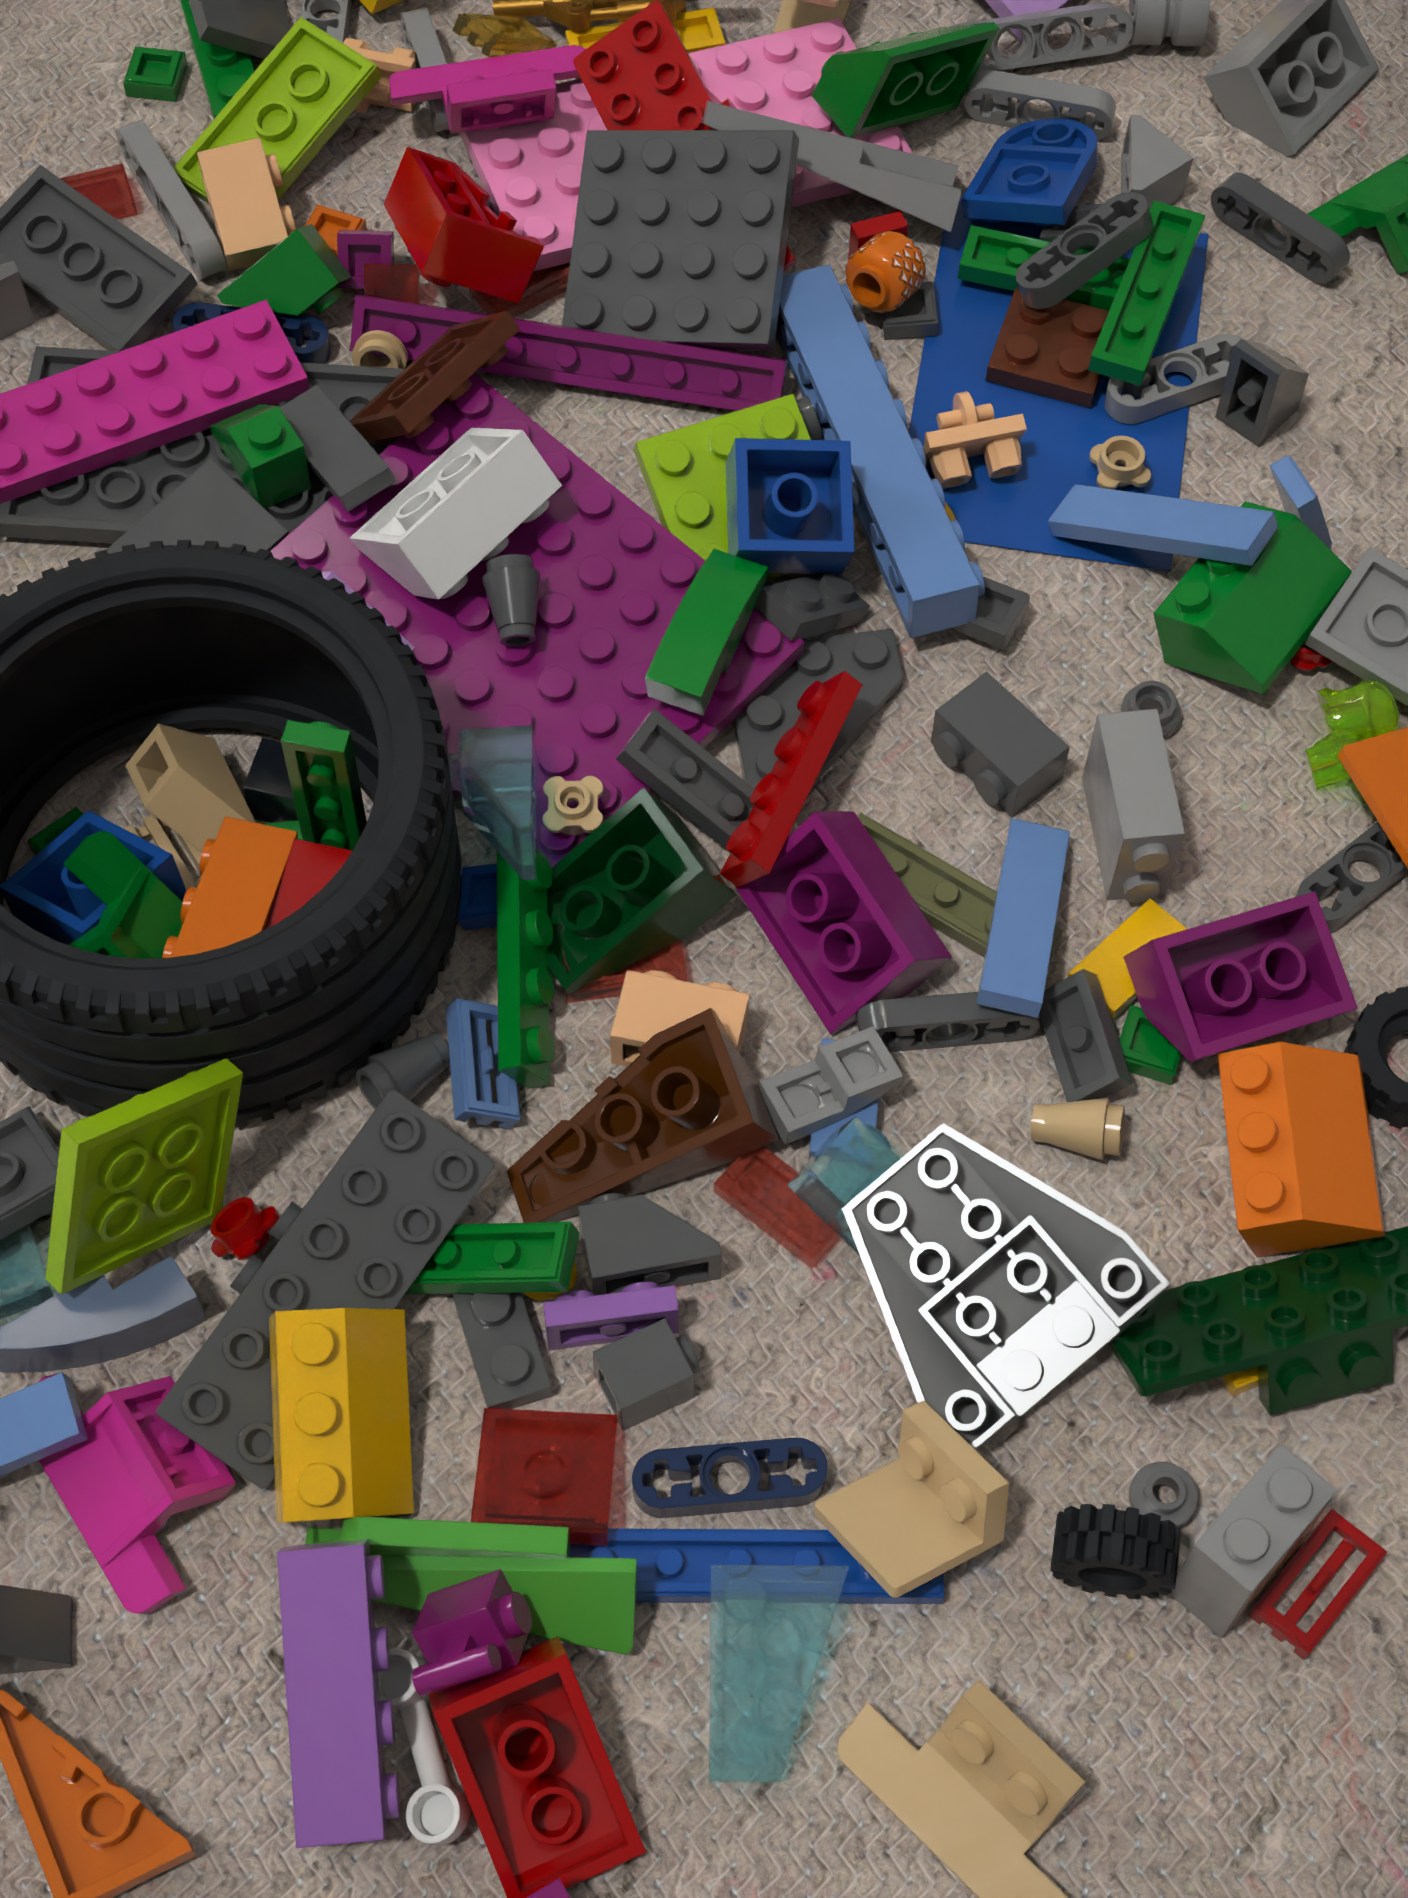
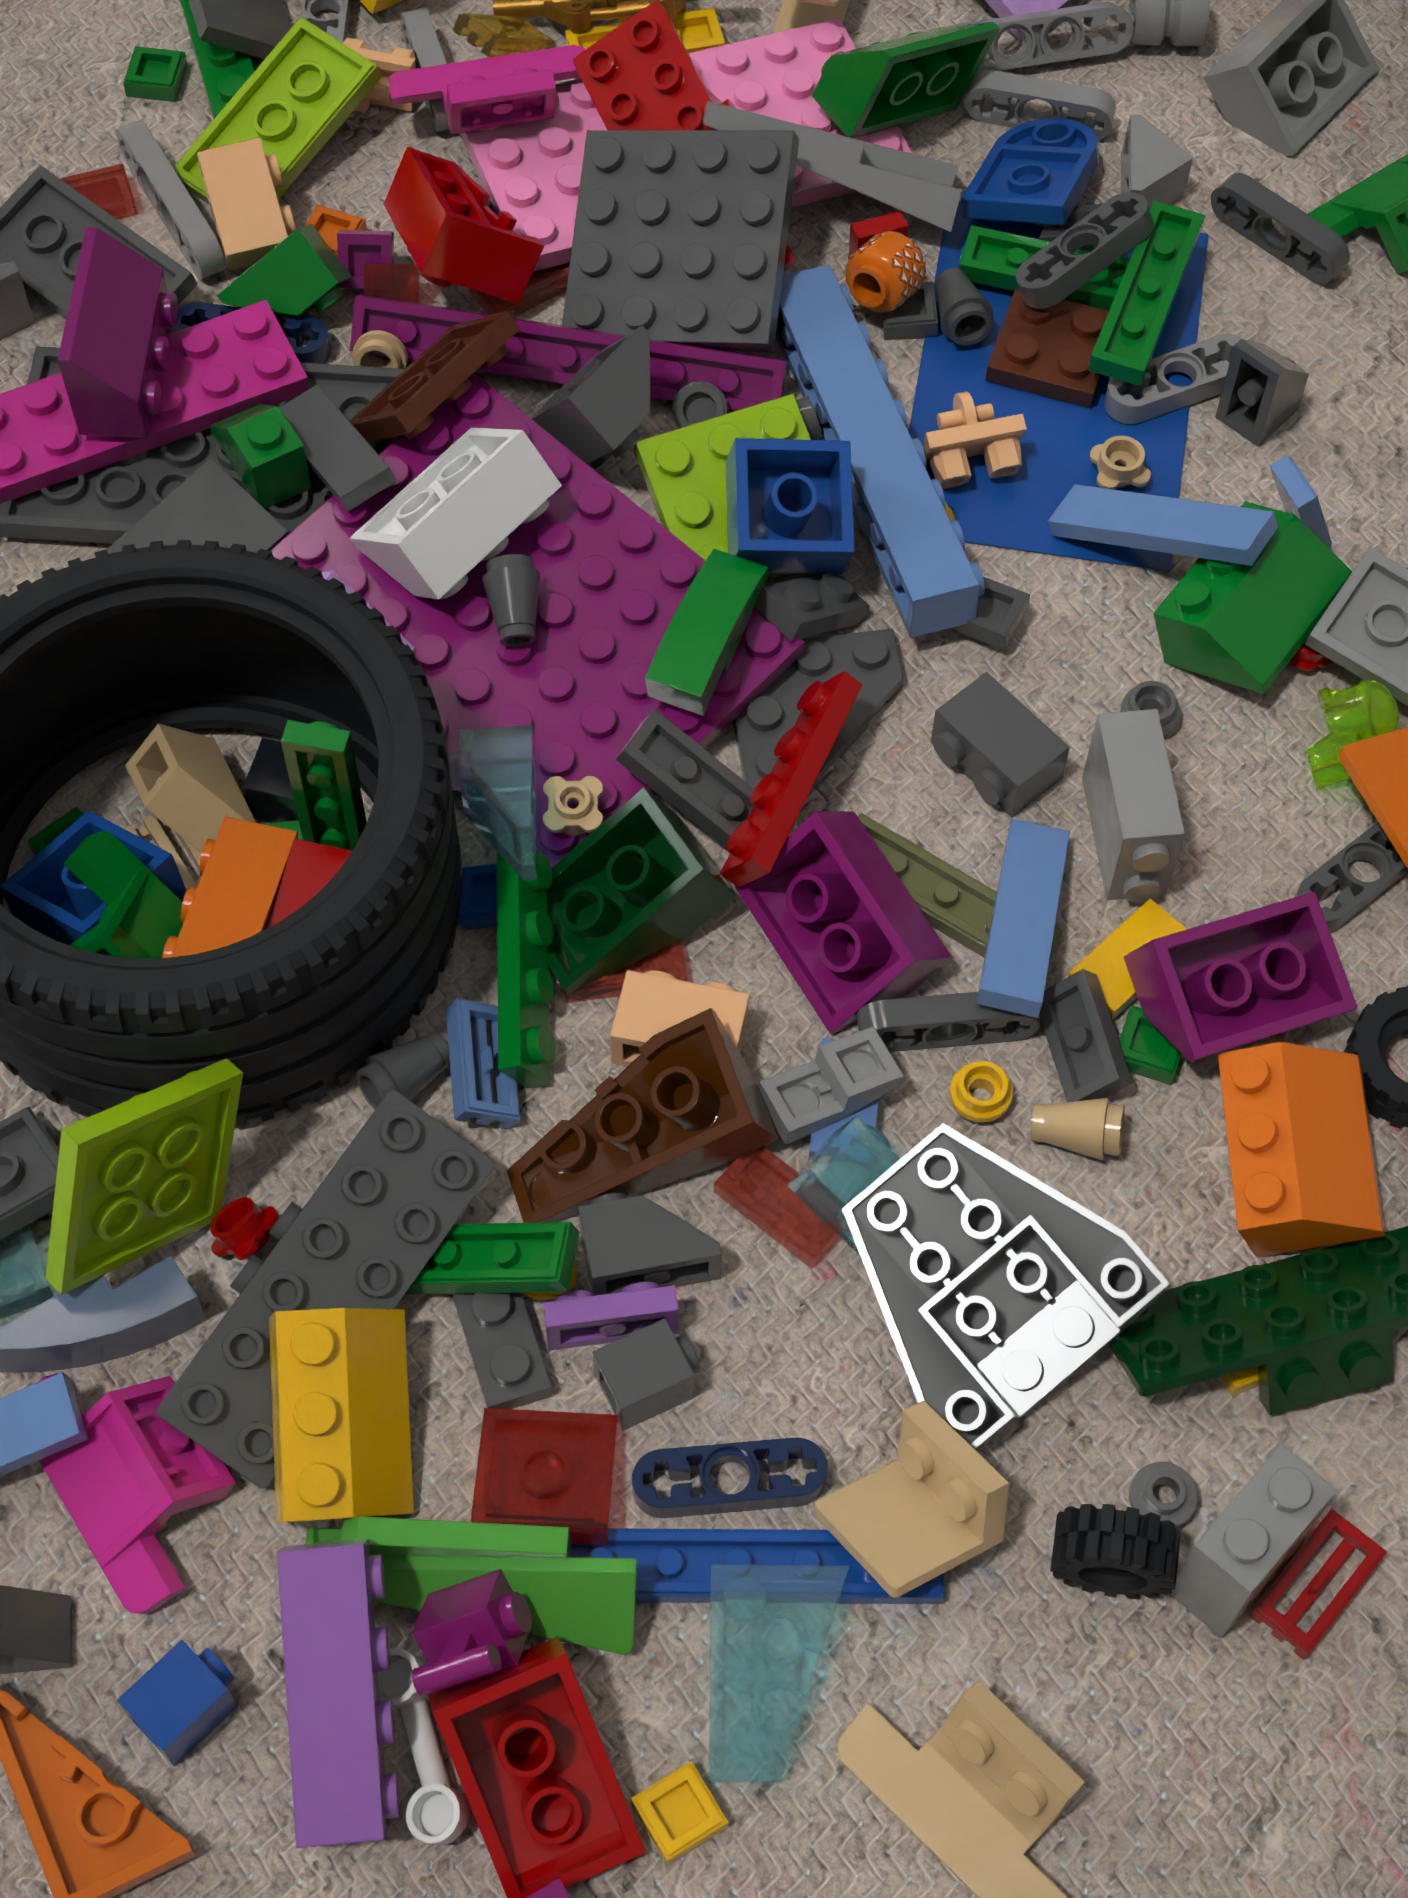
none -> magenta slope [57,227,178,438]
none -> blue brick [117,1640,238,1767]
none -> dark grey slope [531,325,651,469]
none -> yellow tile [630,1761,729,1866]
none -> dark grey tile [672,381,729,428]
none -> dark grey cone [935,268,993,346]
none -> yellow plate [949,1061,1013,1123]

